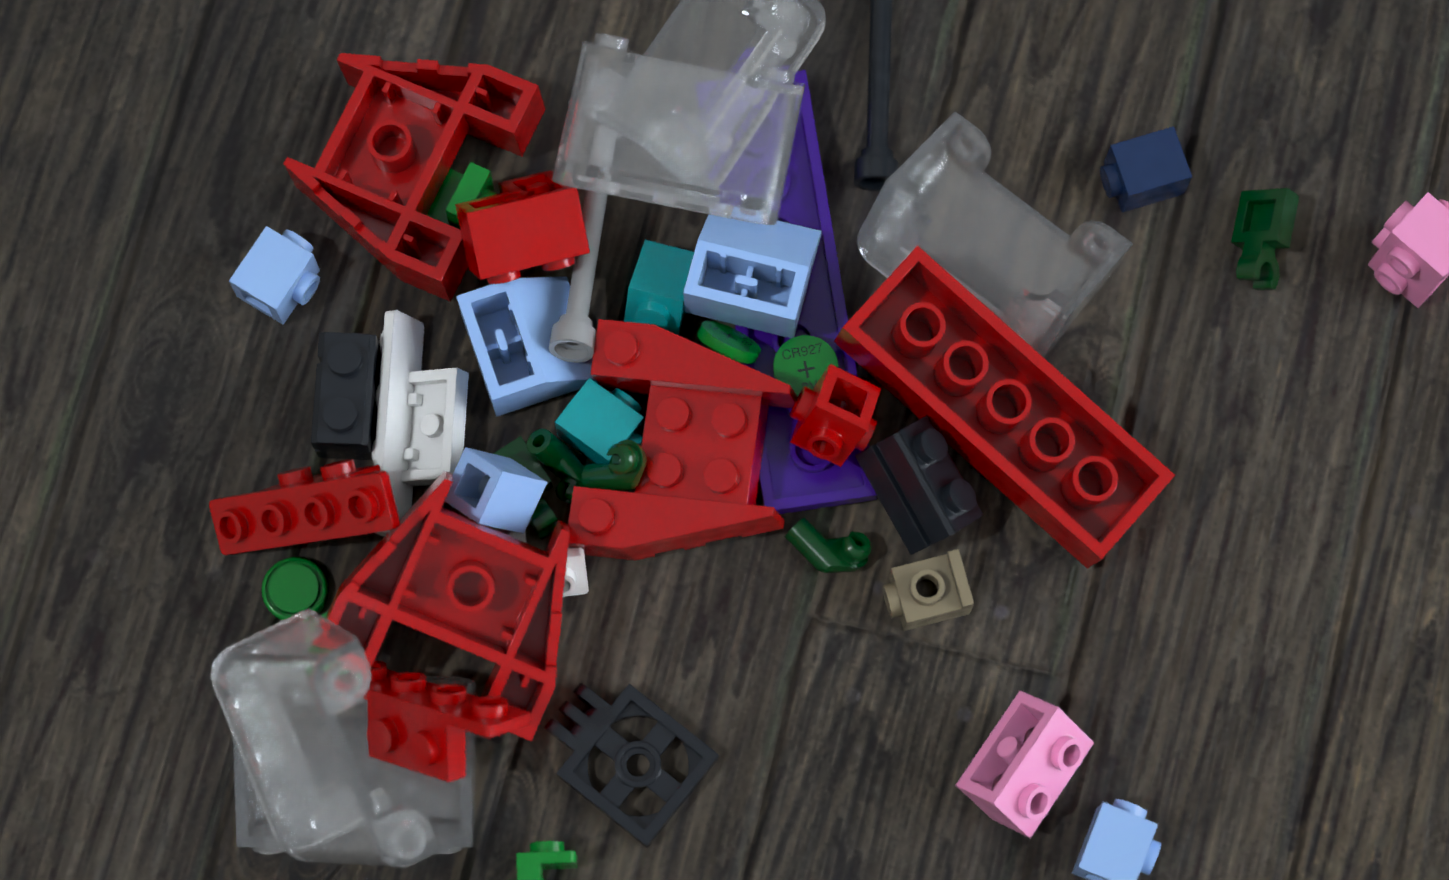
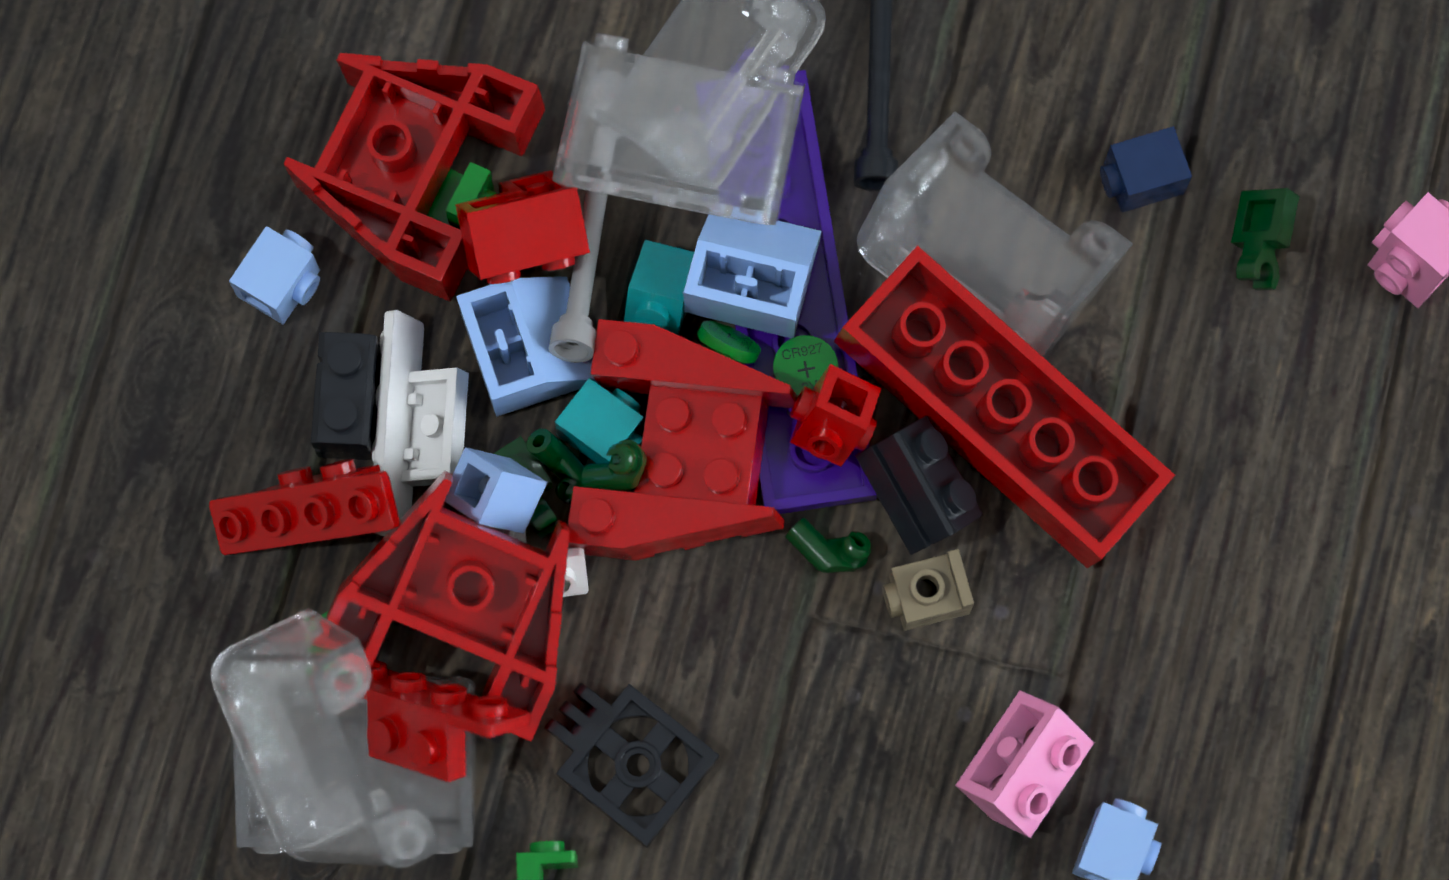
green piece [262,557,328,623] -> none

